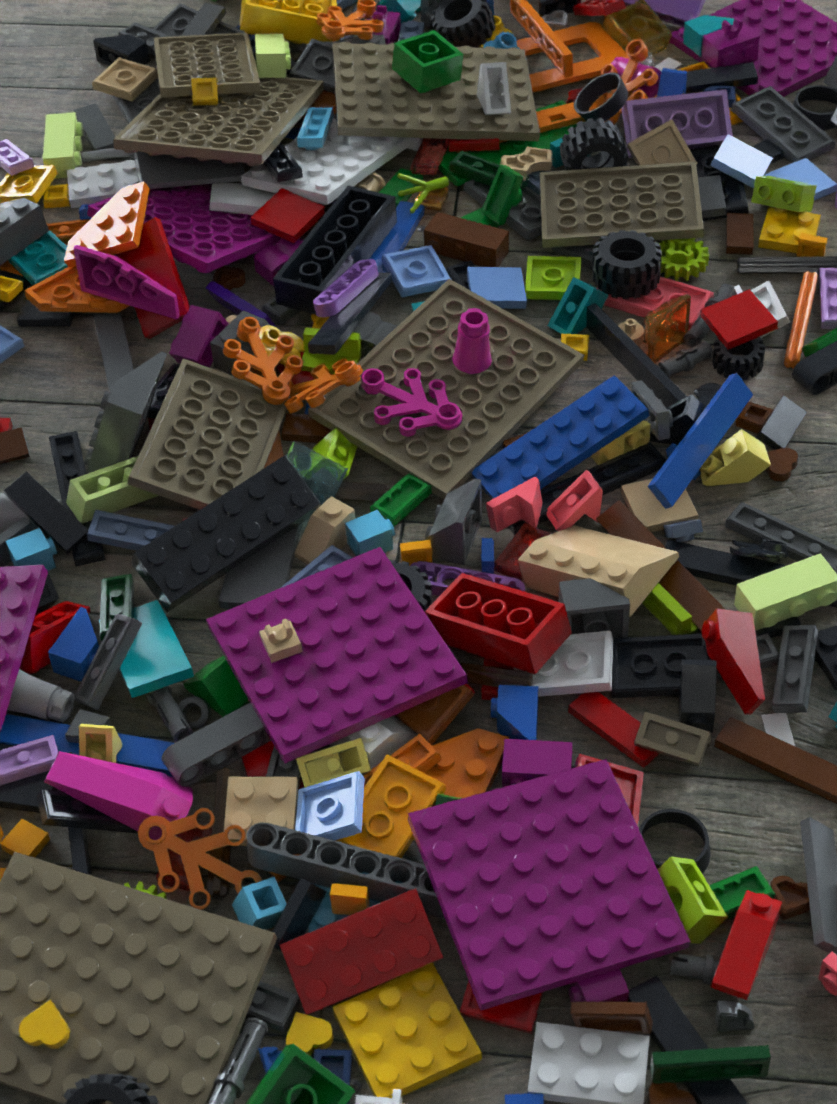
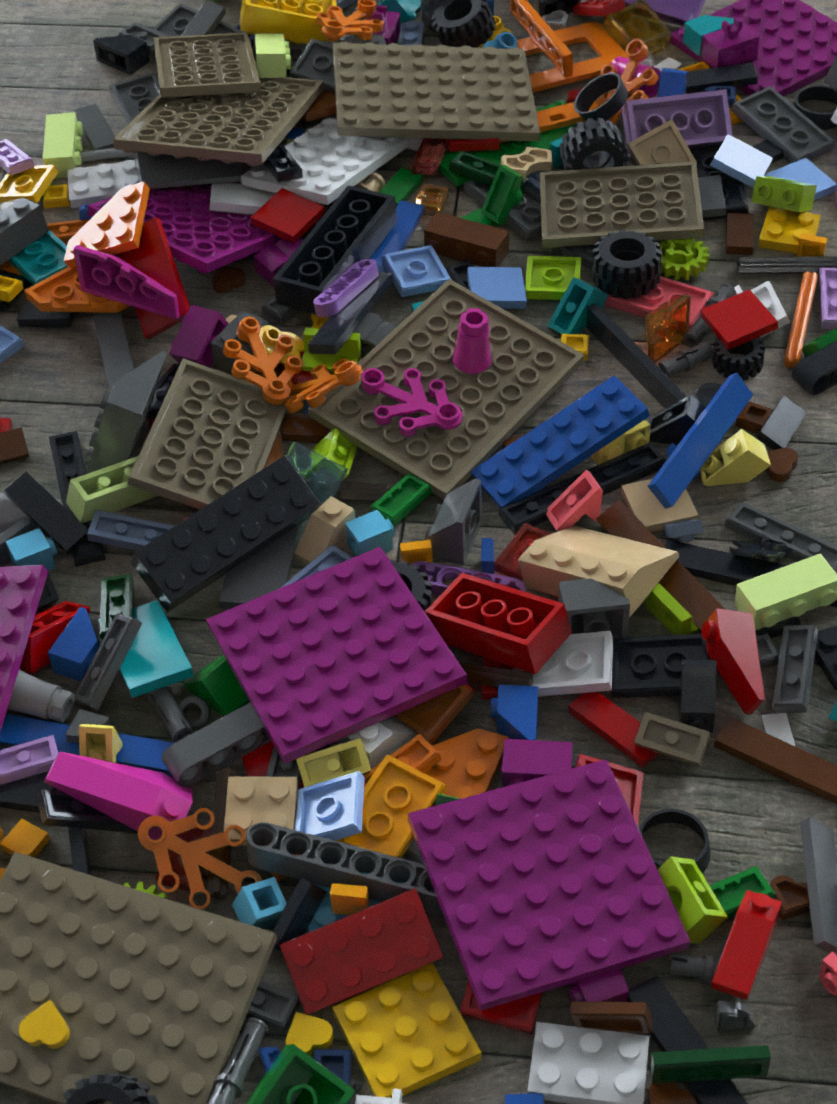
tan tile [92,57,158,101] -> none
yellow tile [191,78,218,106] -> none
dark purple tile [205,281,276,327] -> none
tan tile [259,619,303,663] -> none
medium azure plate [297,108,334,150] -> none
green brick [392,30,464,94] -> none
lime plant [397,173,449,213] -> none
white slope [477,62,511,115] -> none
coral slope [486,477,543,532] -> none
tan tile [618,318,644,346] -> none
dark grey plate [631,380,673,440] -> none

